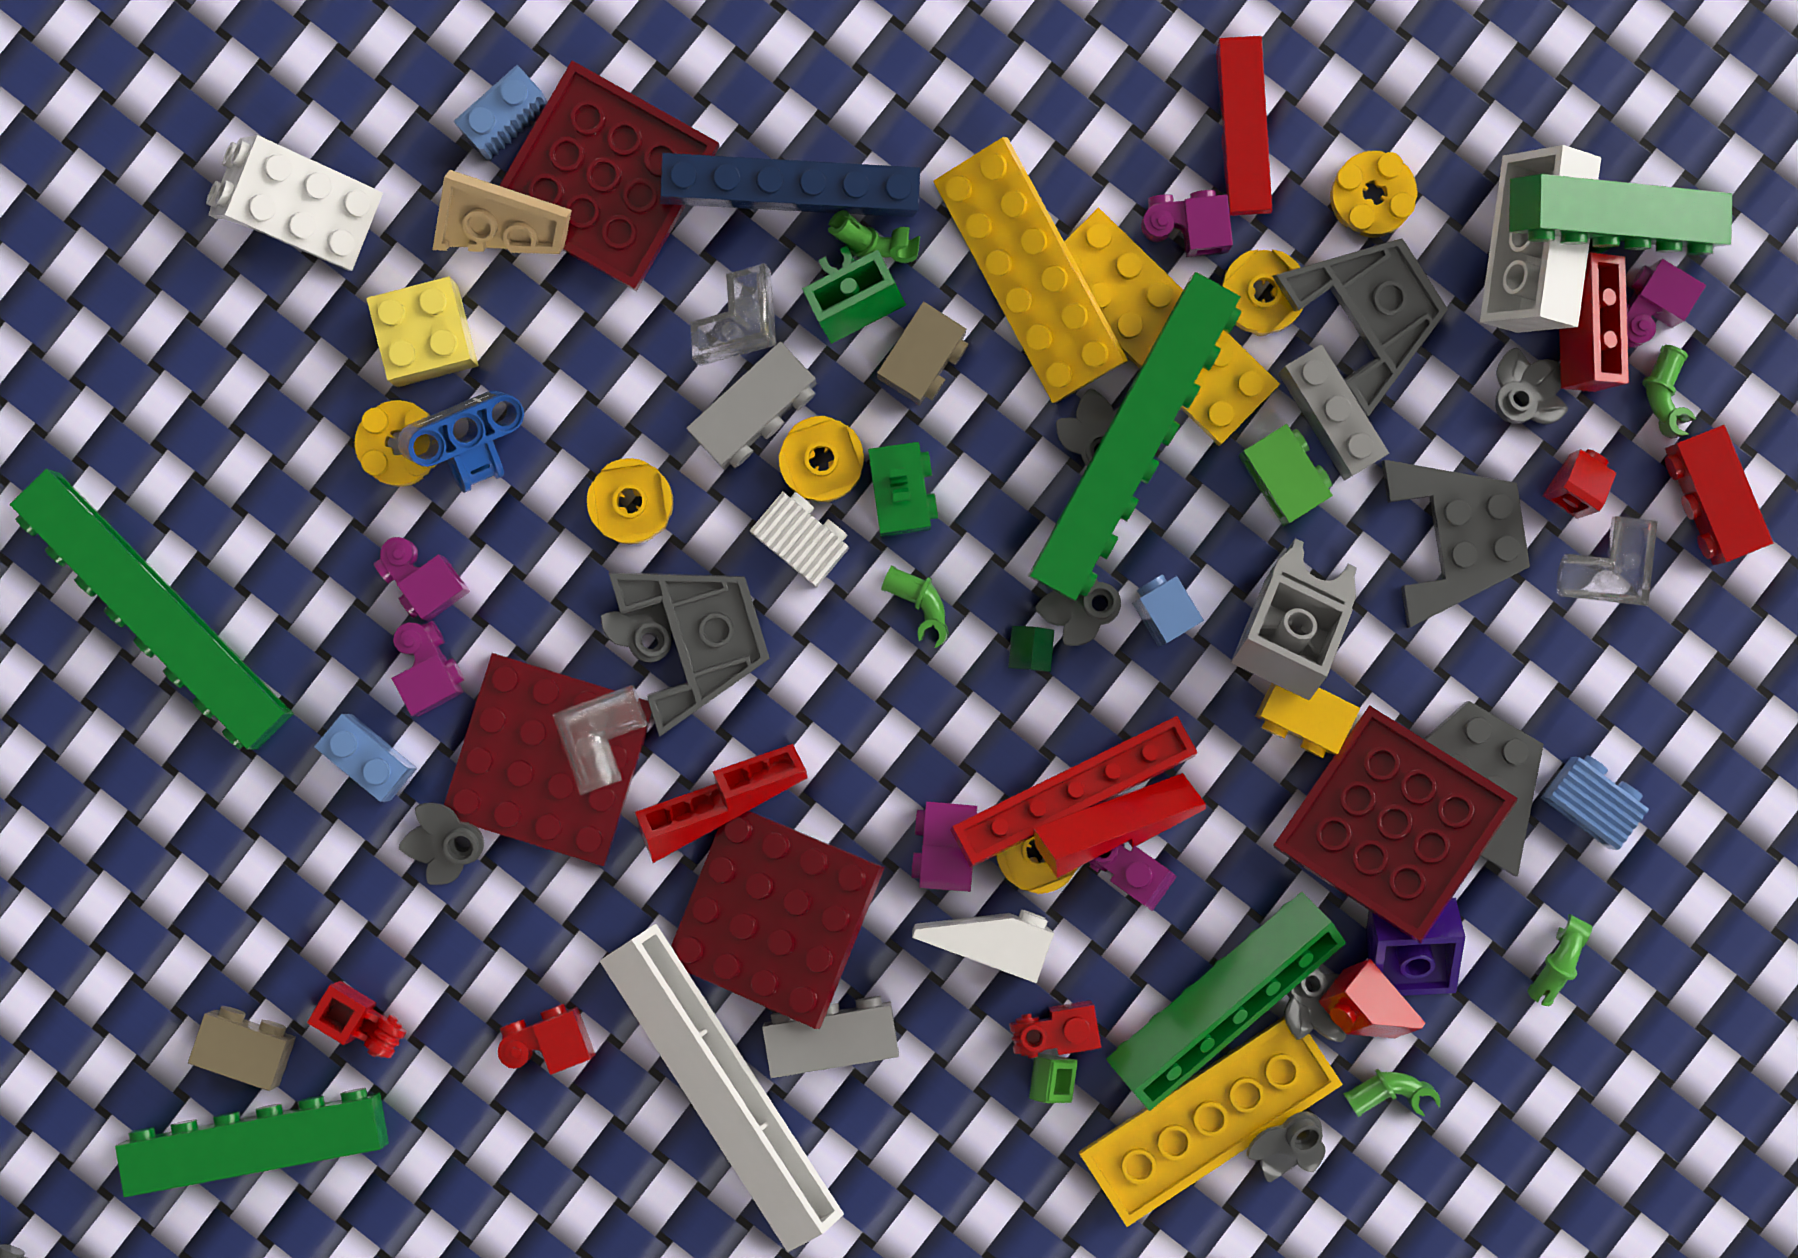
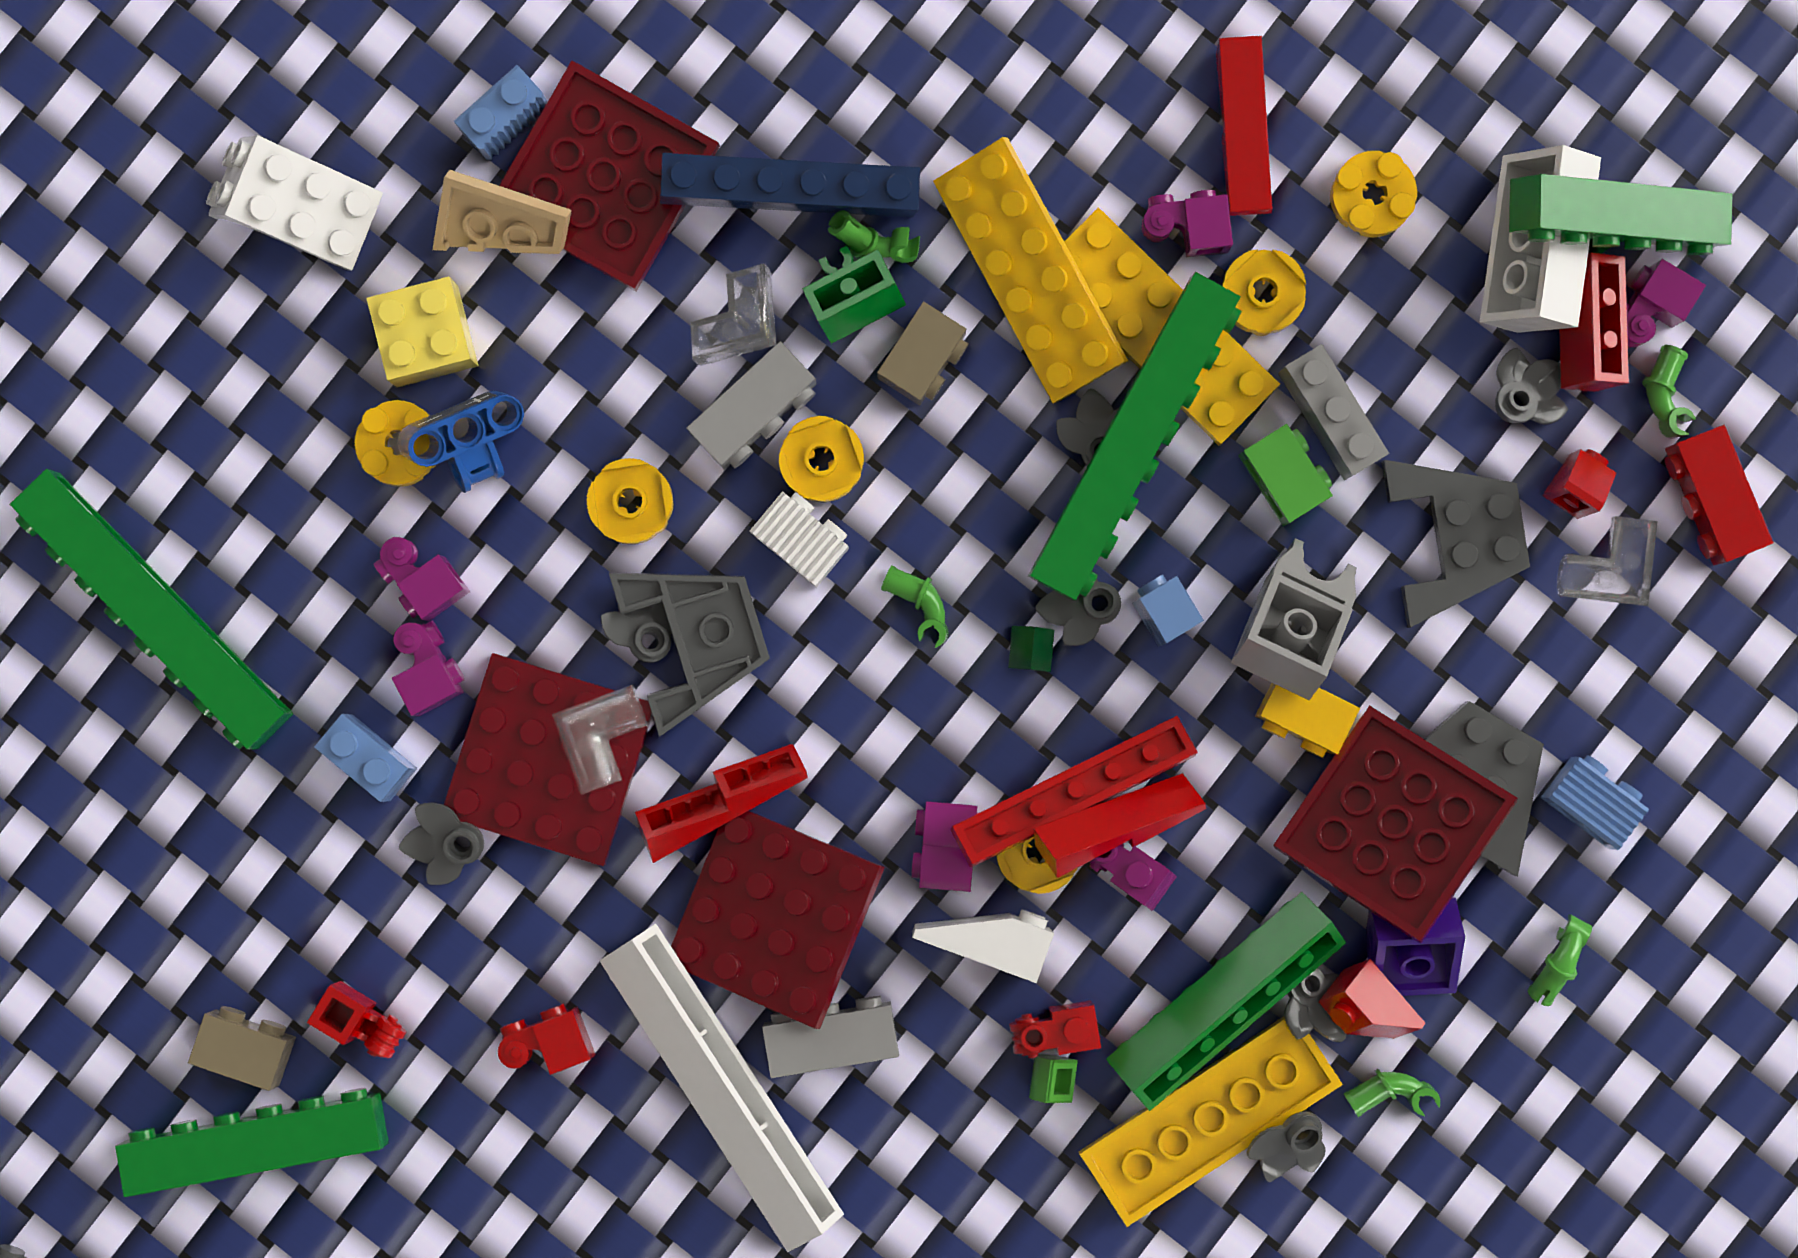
green brick [868,442,938,537] -> none
dark grey wing [1272,238,1448,417] -> none

